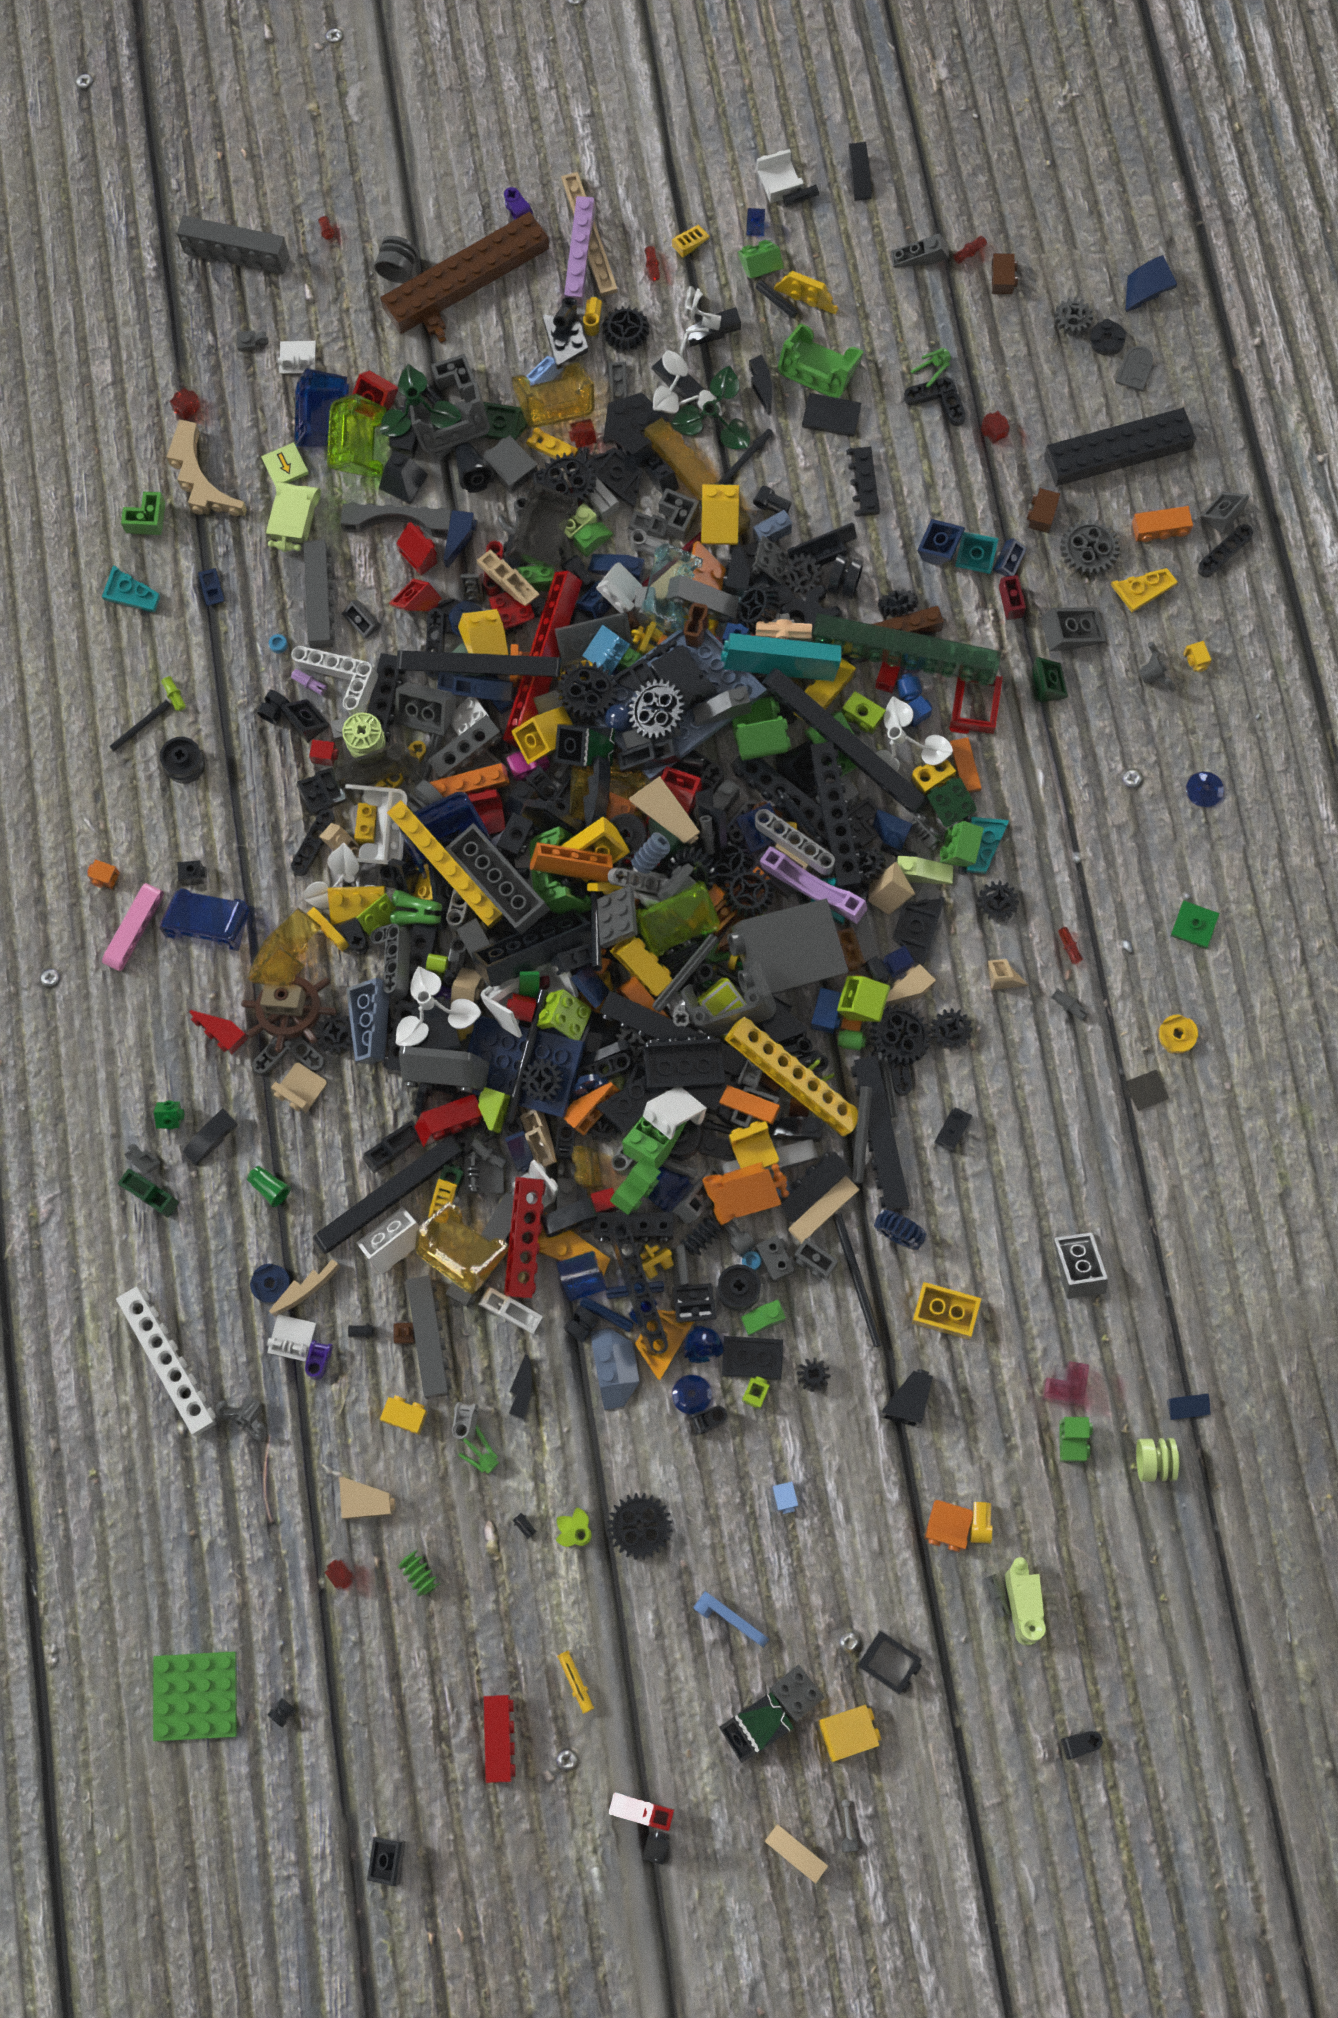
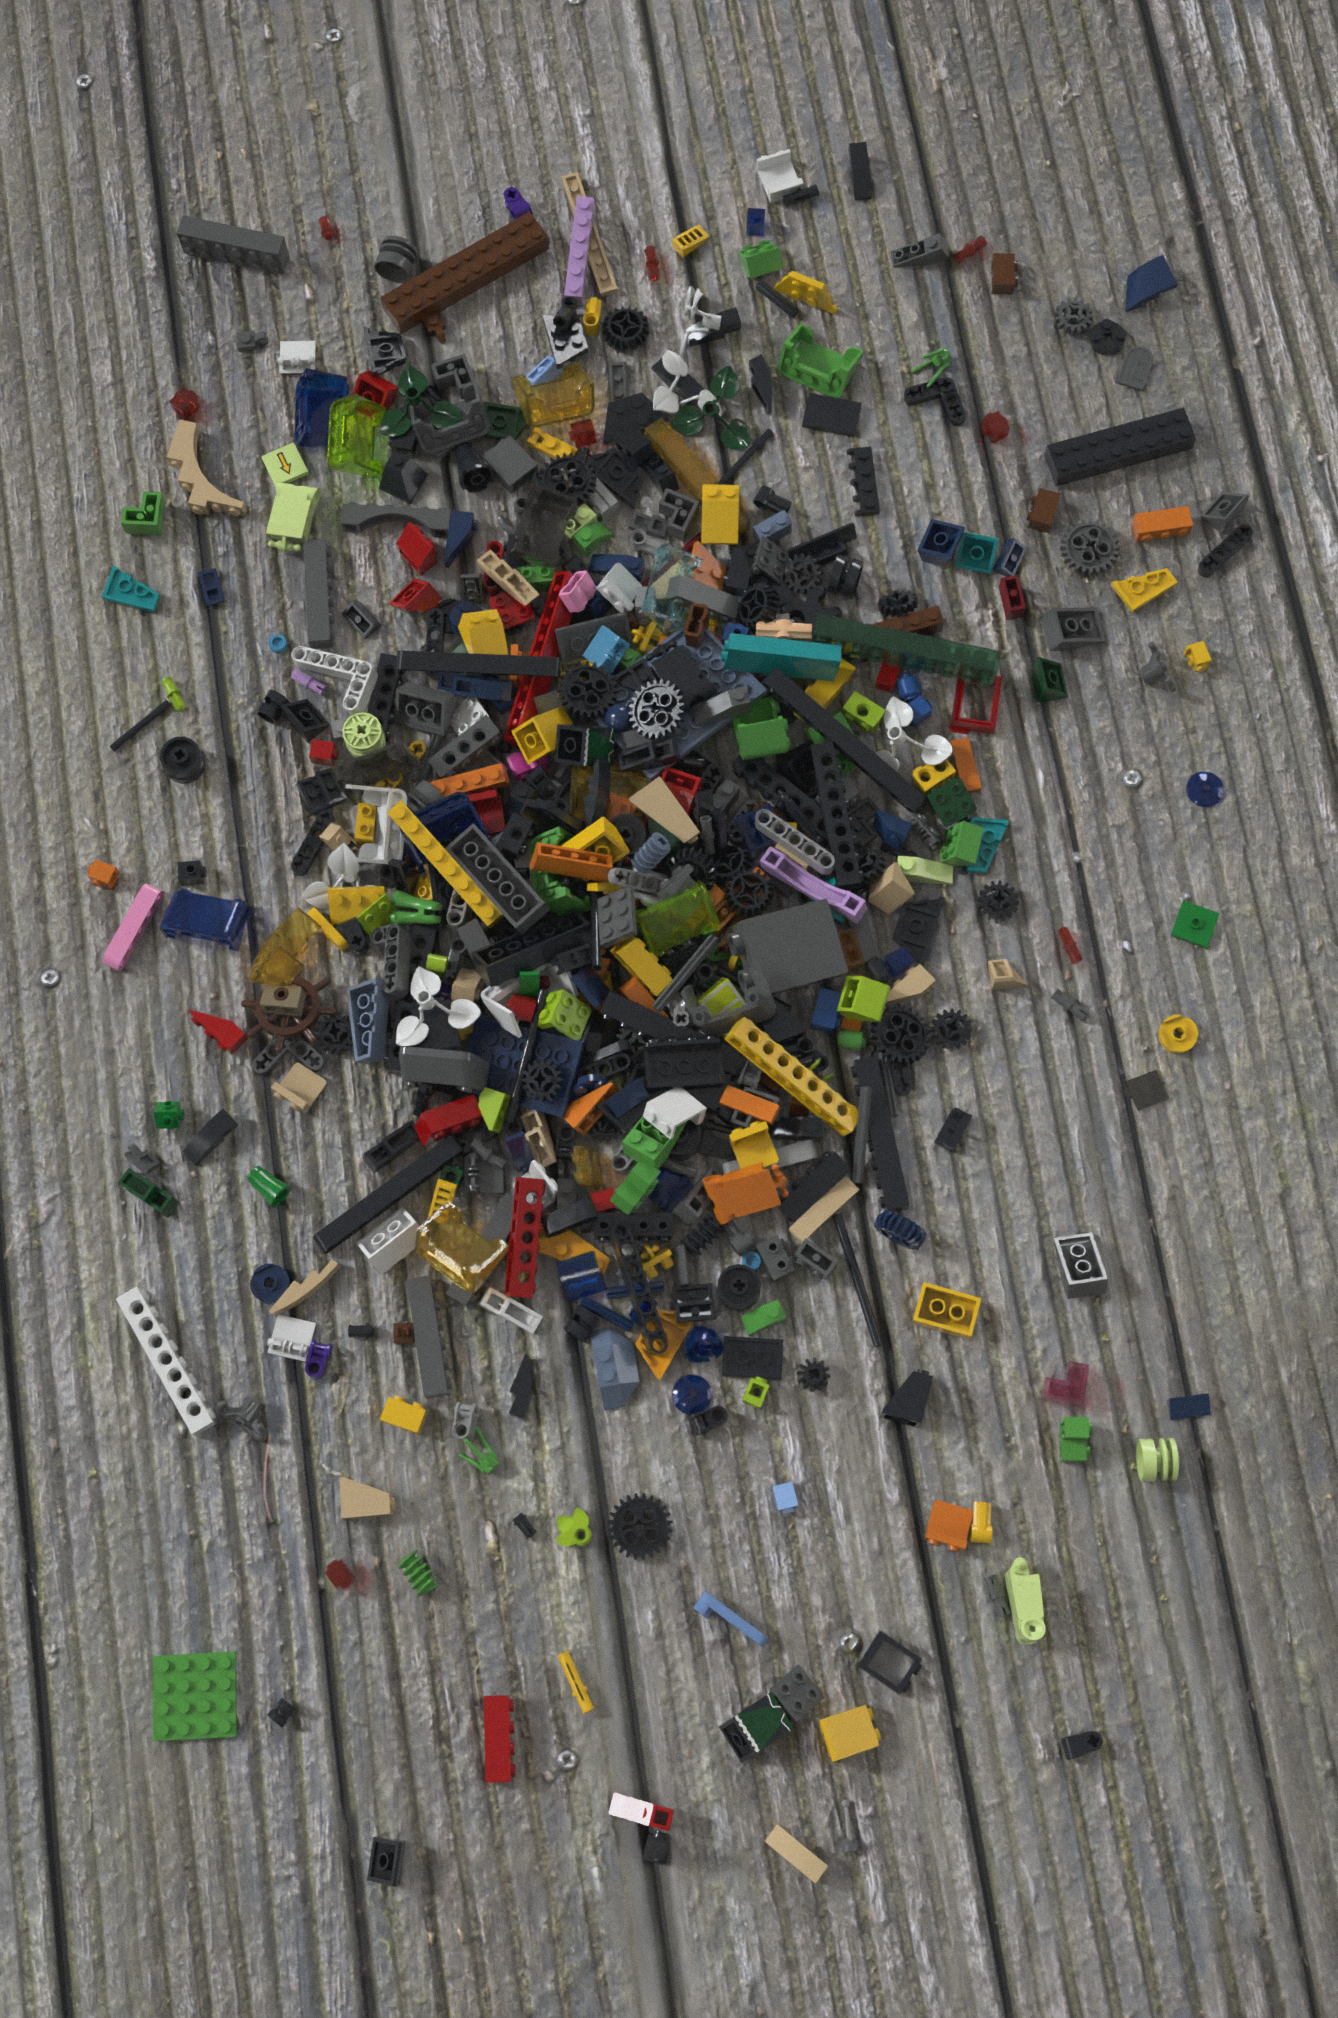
none -> black wing [364,326,406,377]
none -> bright pink brick [559,571,597,612]
none -> dark blue slope [606,1078,649,1118]

